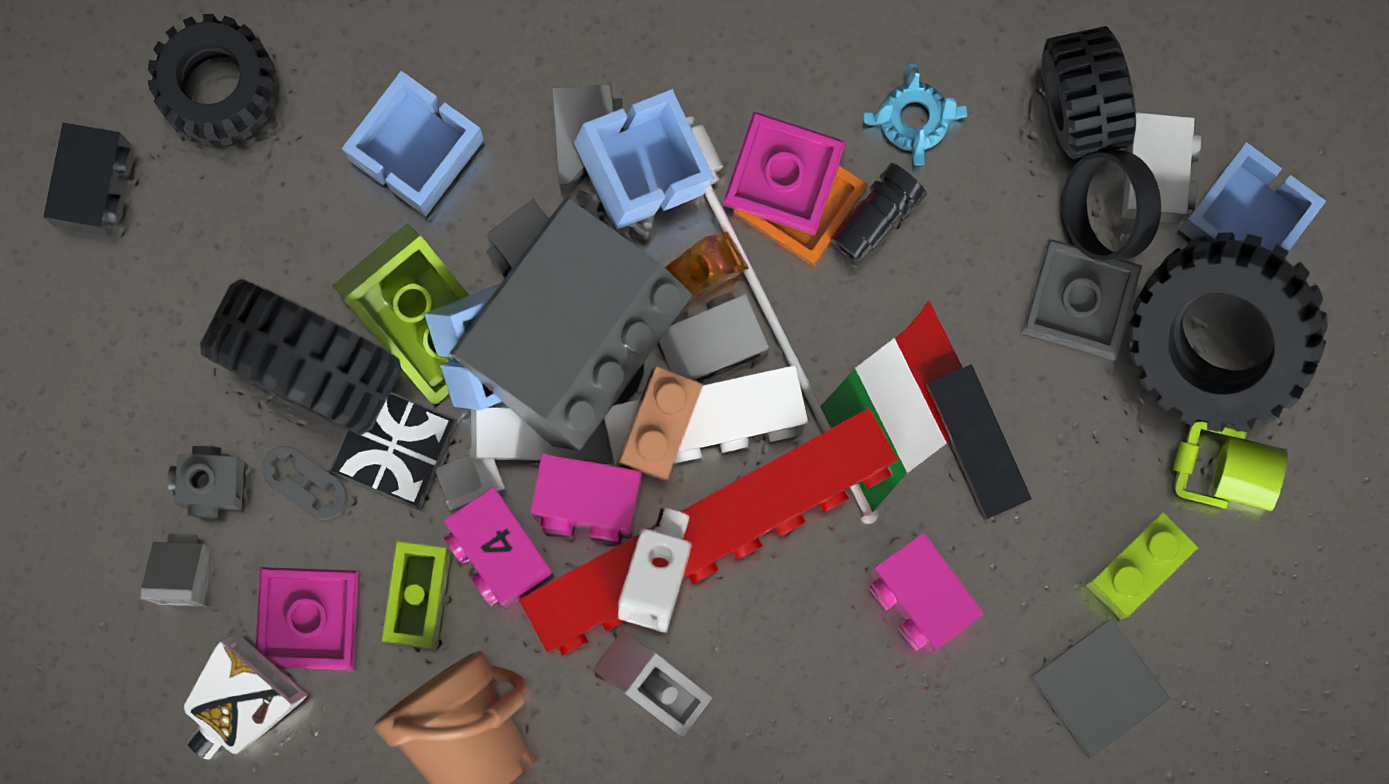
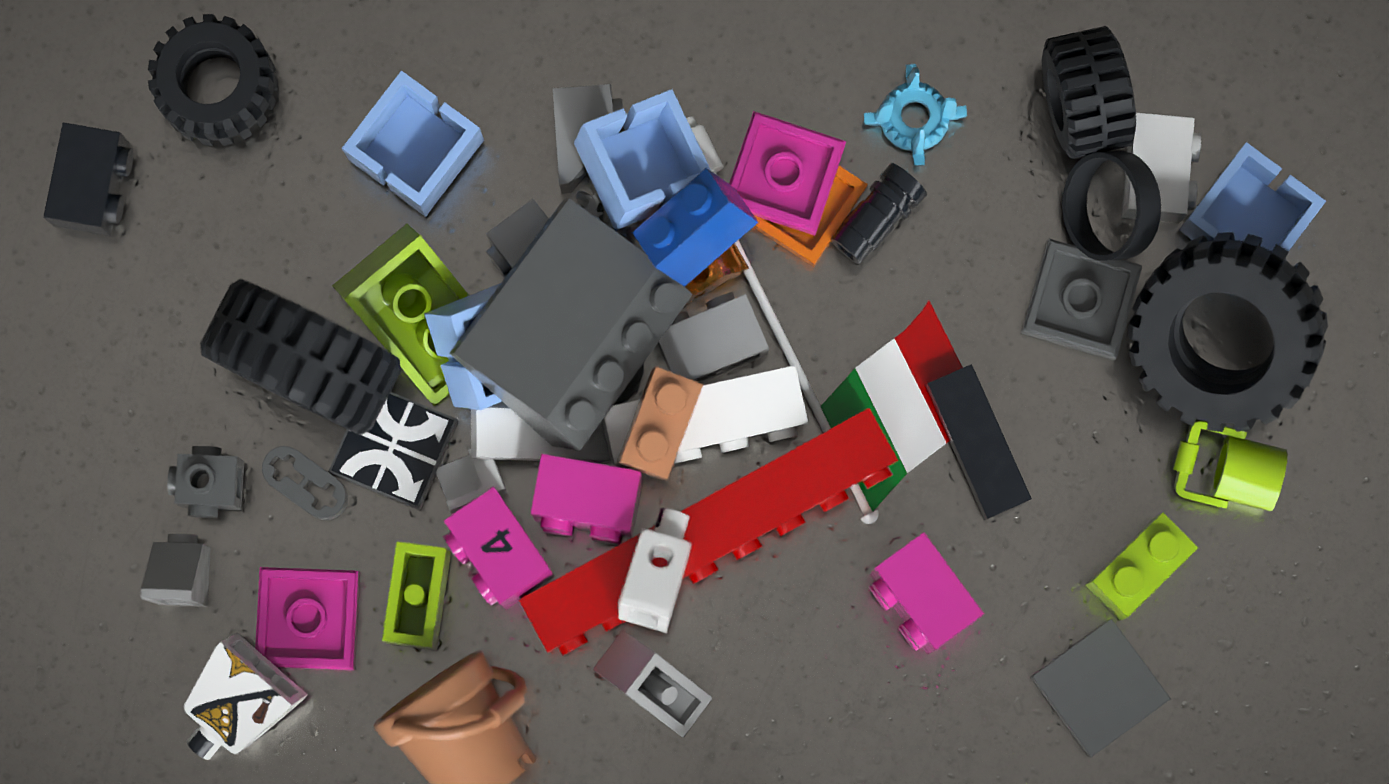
none -> blue brick [632,168,758,287]

